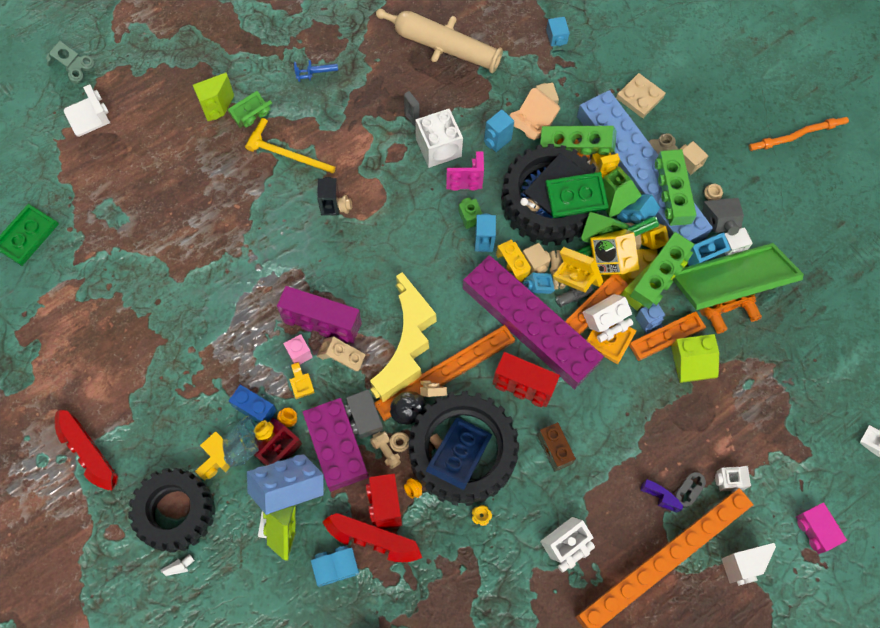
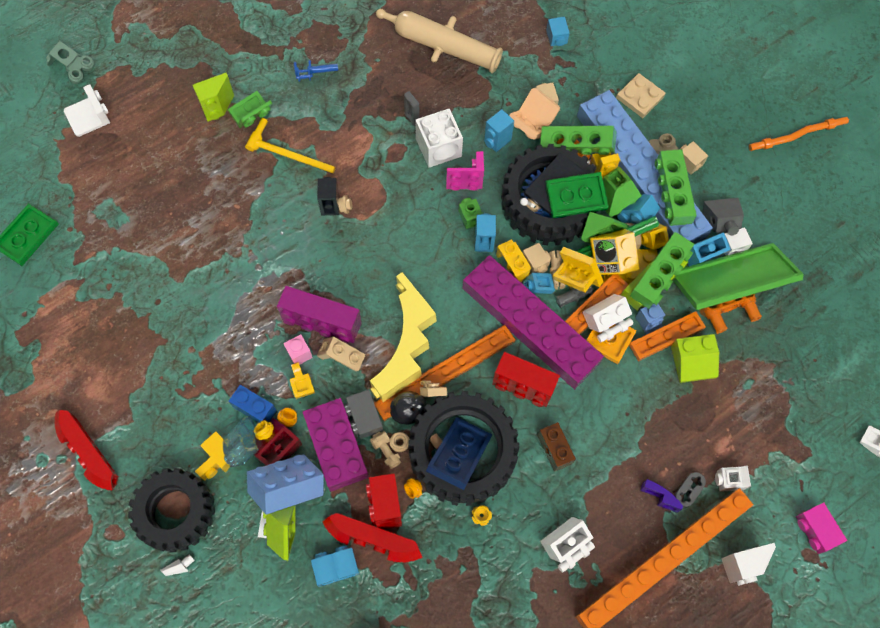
tan plate [704,184,723,201] -> none

